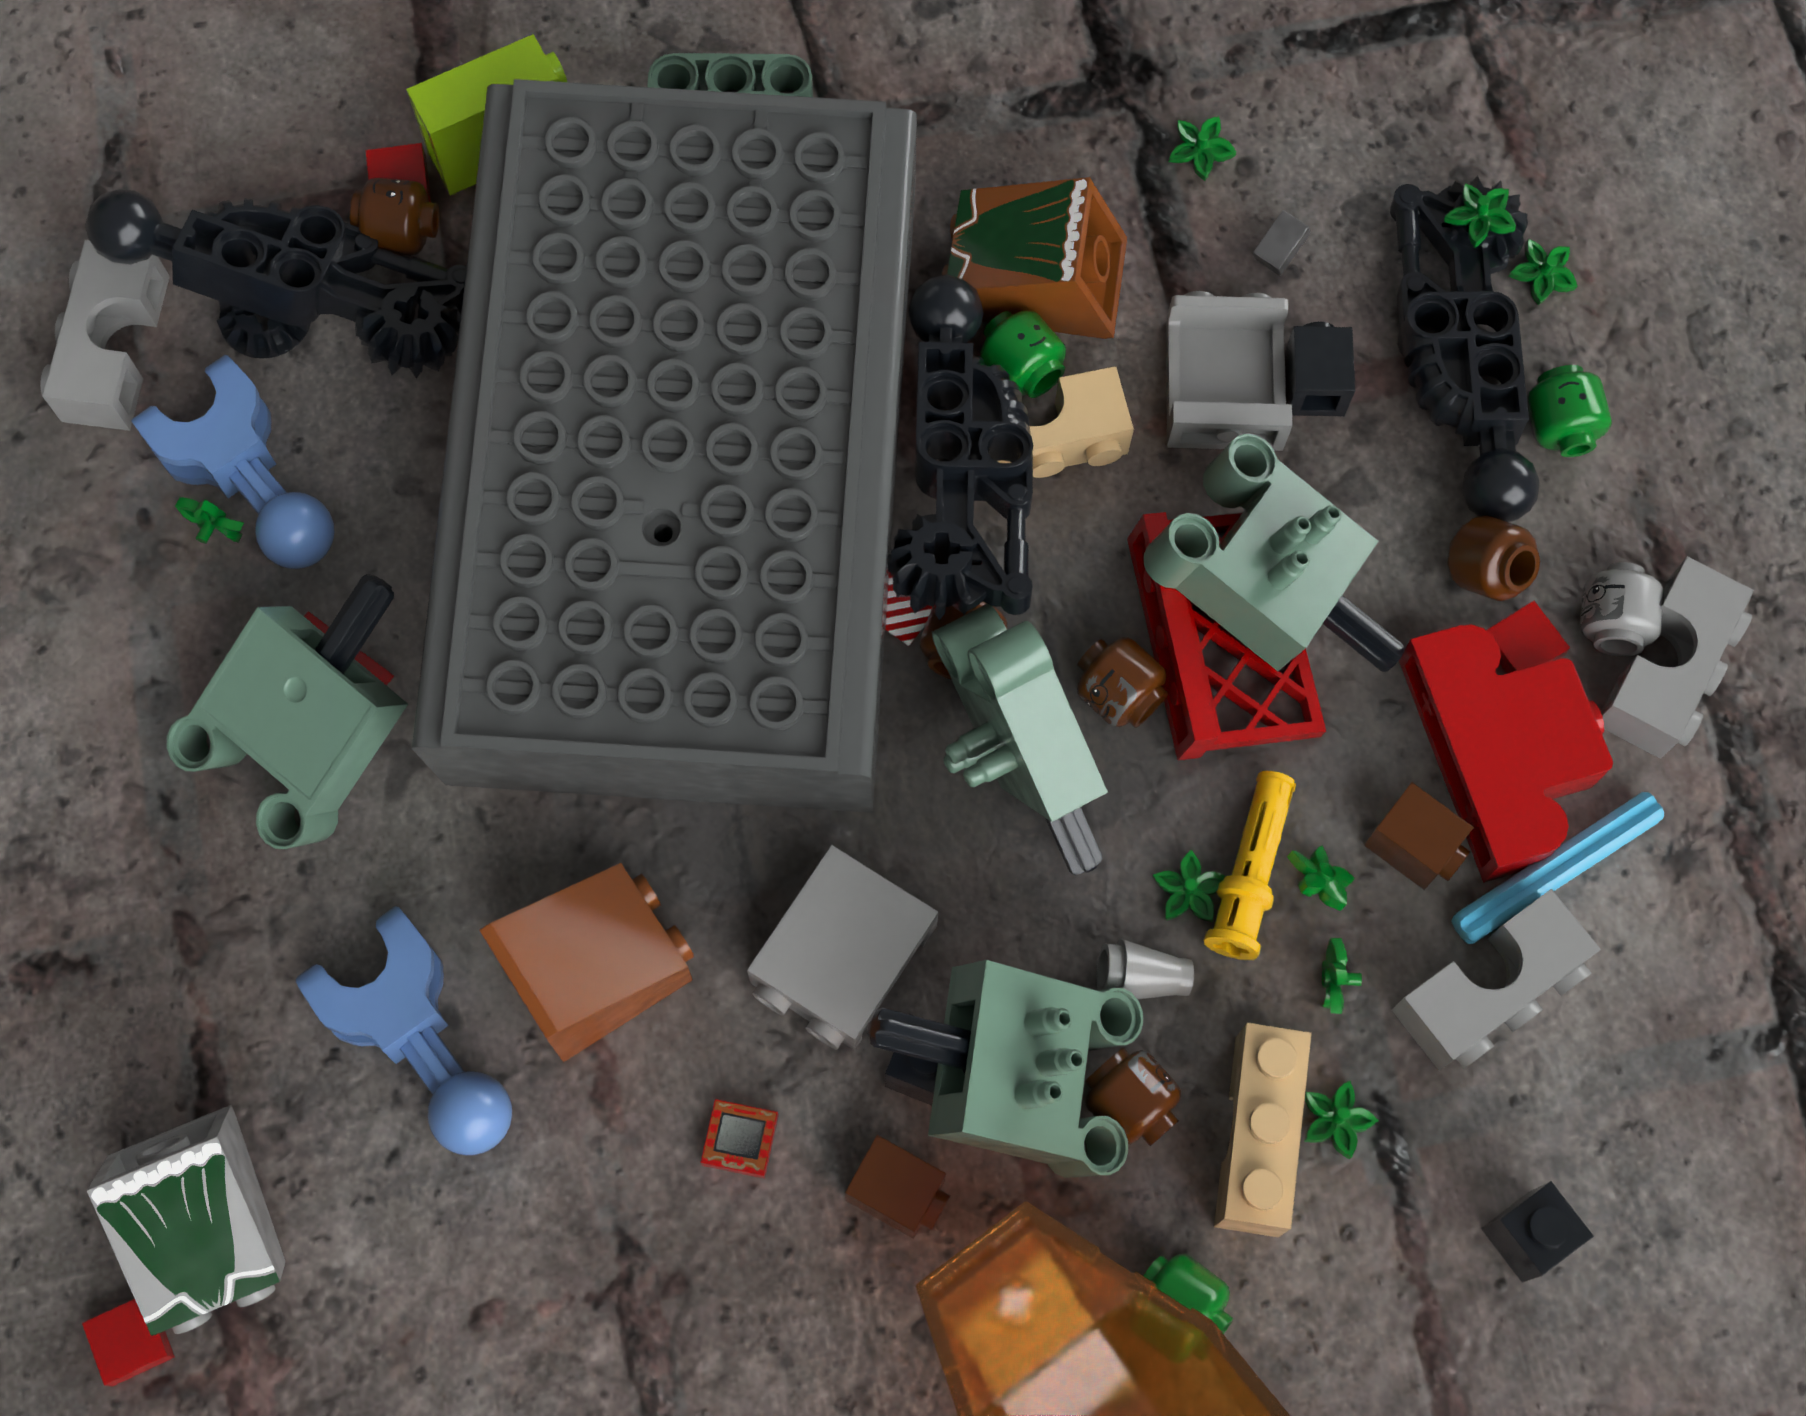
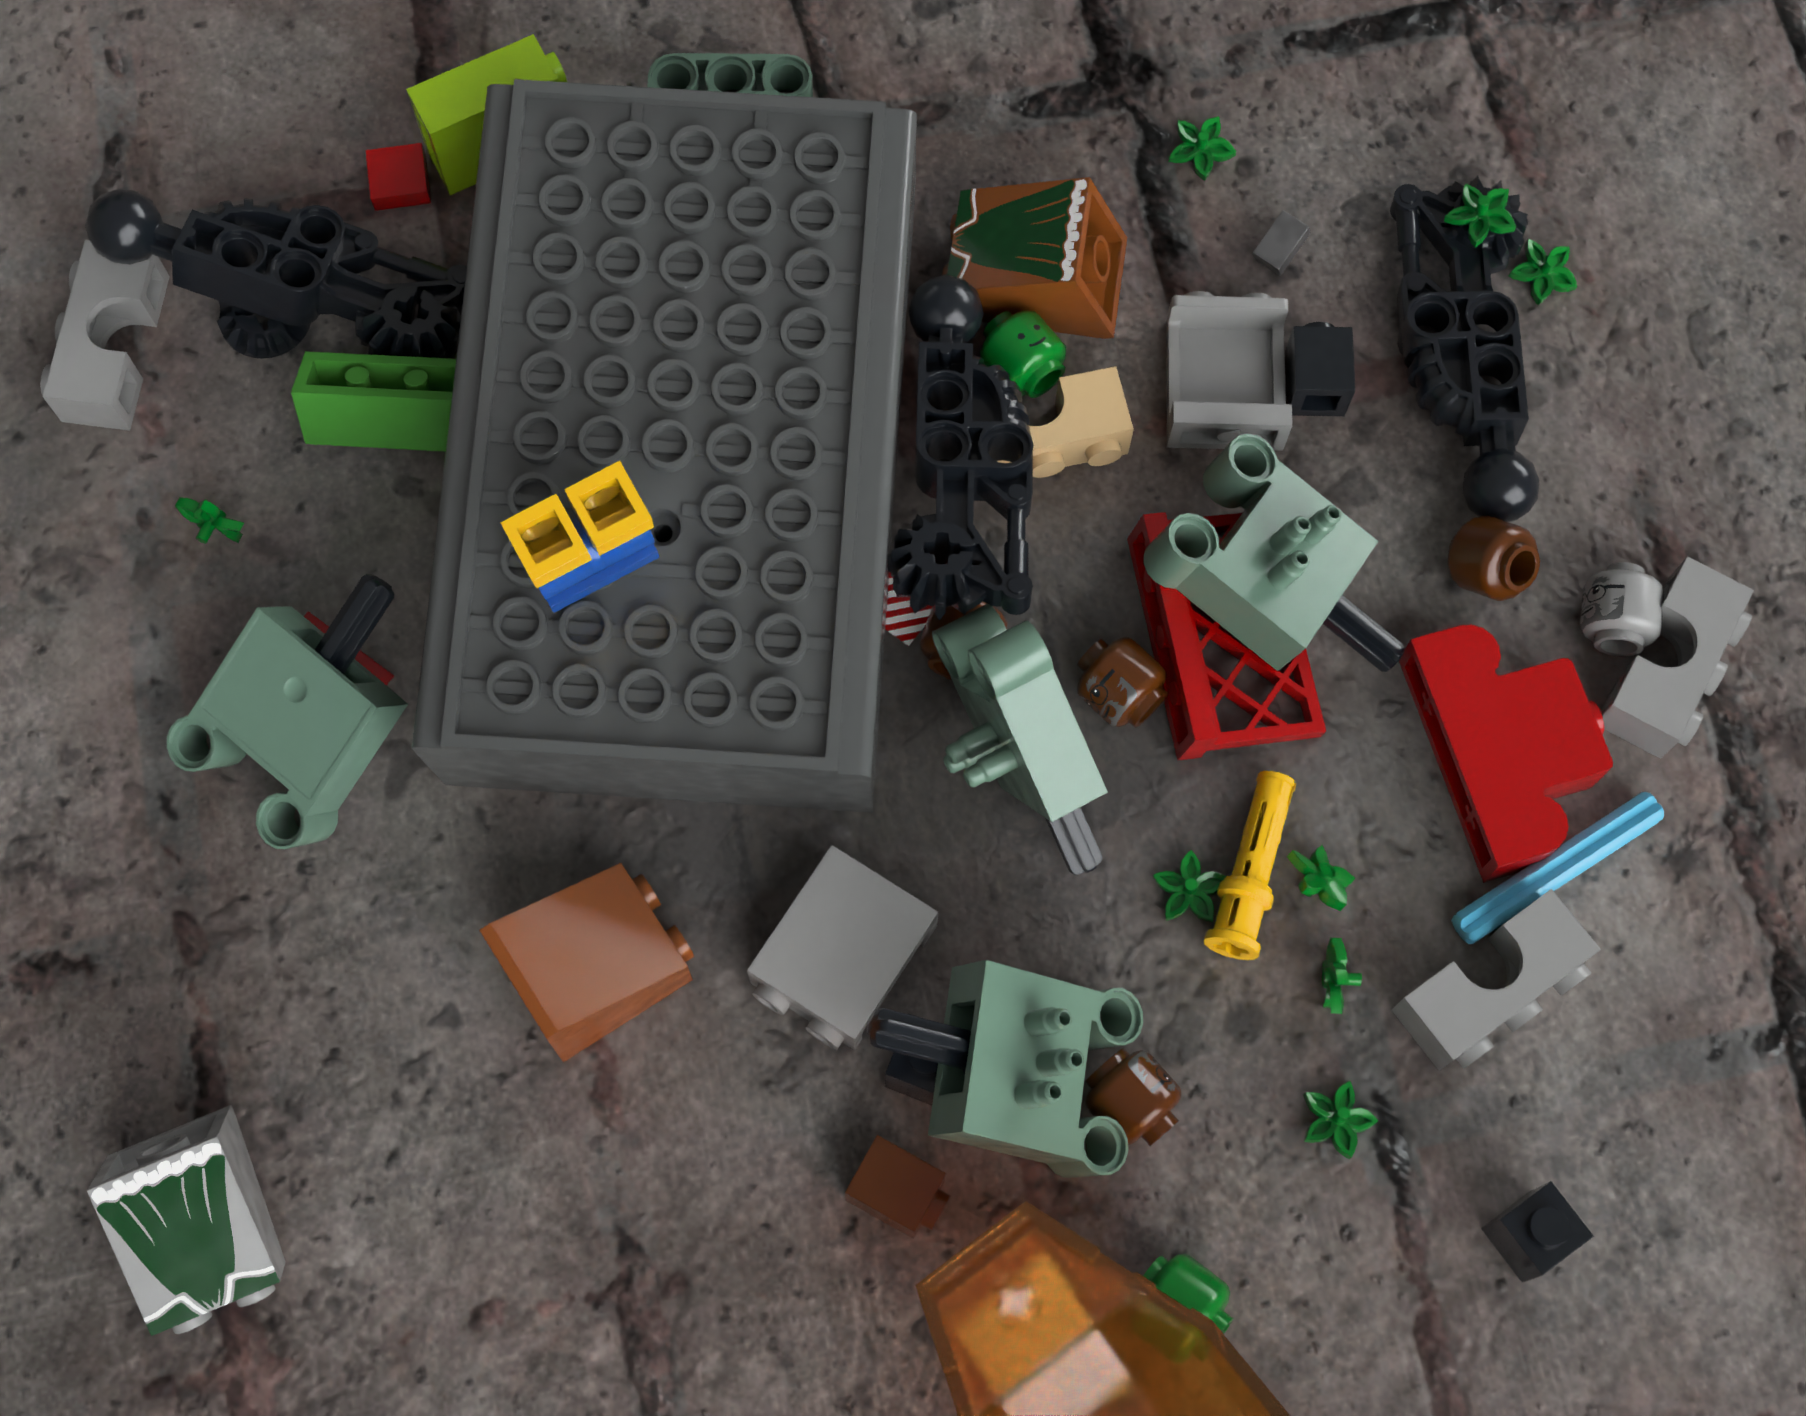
red tile [82,1299,175,1387] -> none
medium blue piece [131,355,334,569] -> none
medium blue piece [296,906,512,1156] -> none
reddish brown head [350,178,439,256] -> none
tile [701,1099,779,1179] -> none
light grey cone [1096,939,1194,999] -> none
tan arch [1214,1023,1311,1237] -> none
reddish brown brick [1364,782,1474,890] -> none
red tile [1487,600,1570,673] -> none
green head [1527,365,1612,457] -> none
none -> bright green brick [291,351,456,452]
none -> yellow hips [500,460,660,613]

